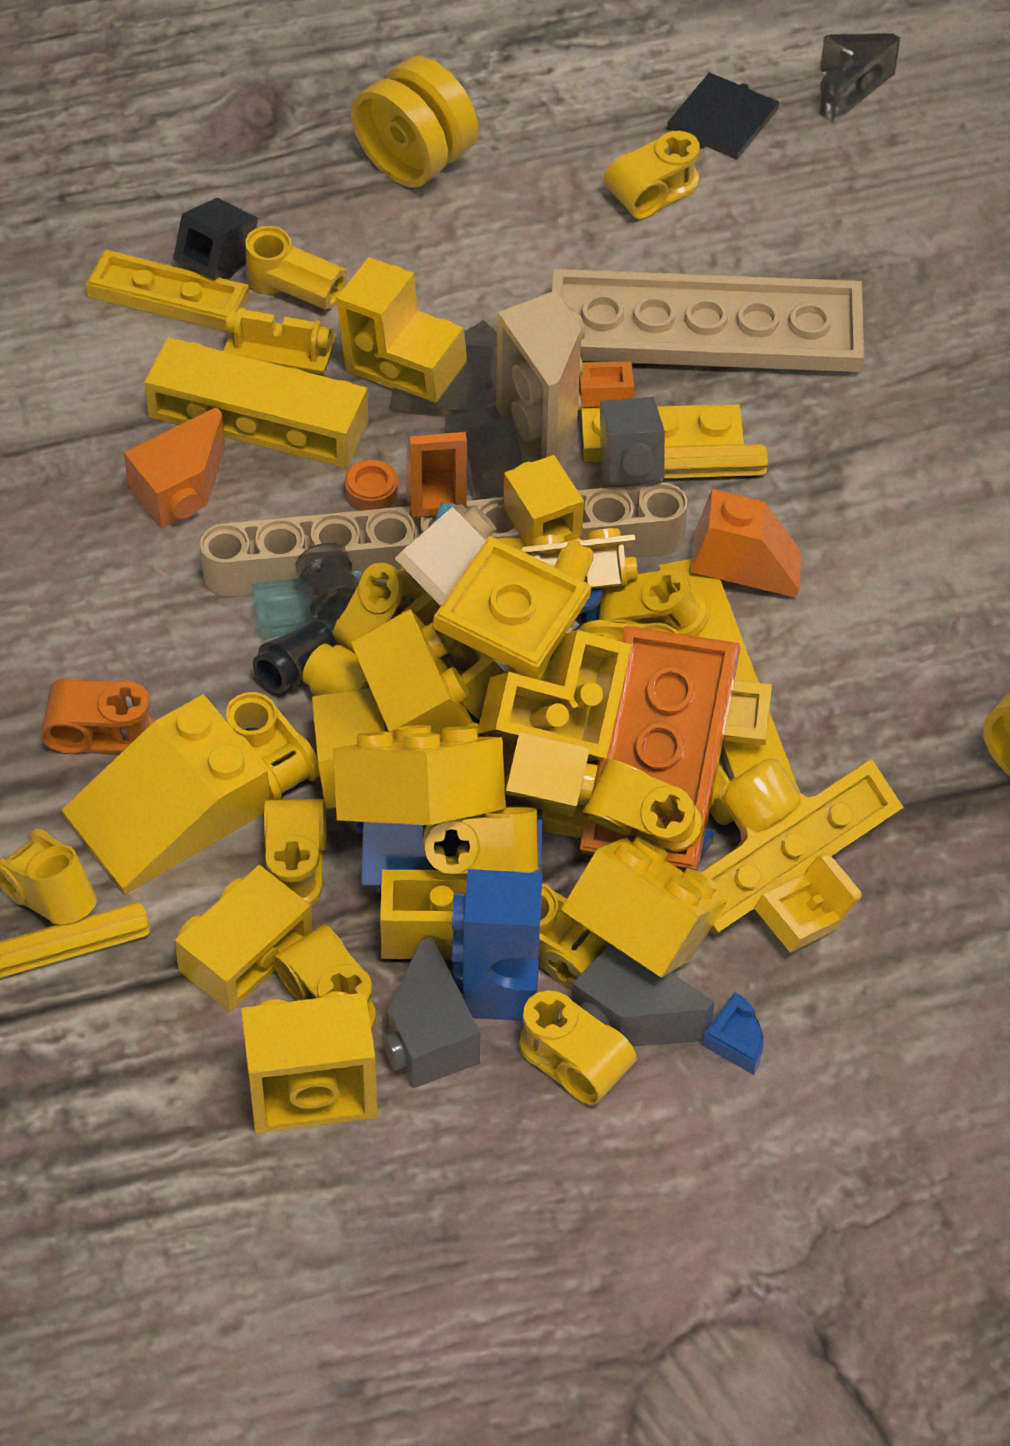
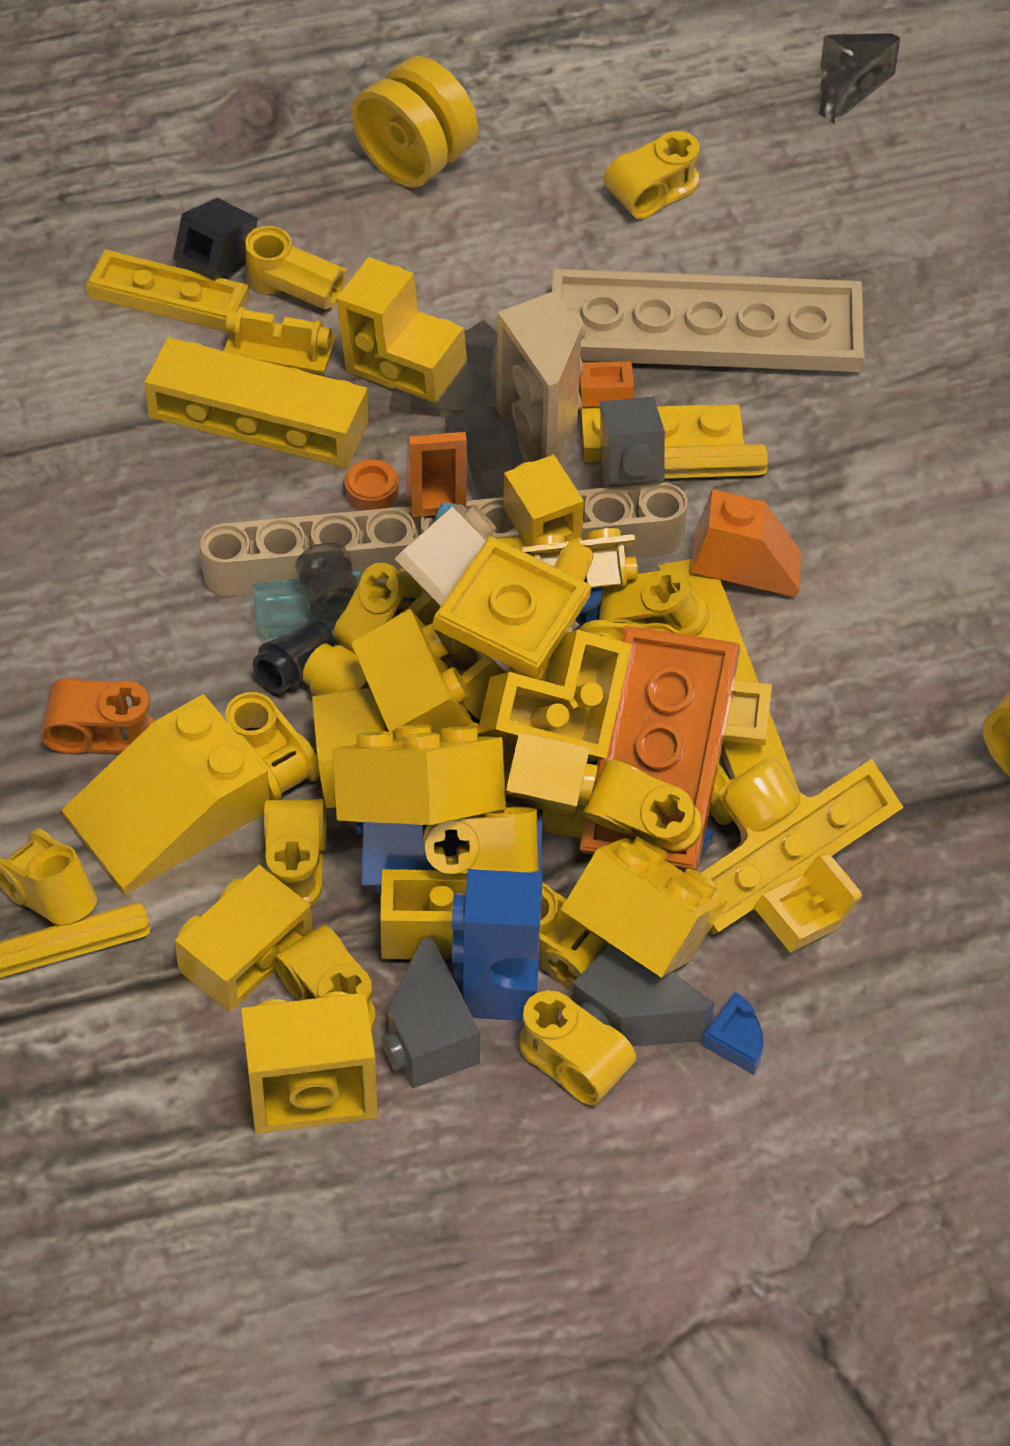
orange slope [124,407,225,529] -> none
black piece [667,72,779,160] -> none

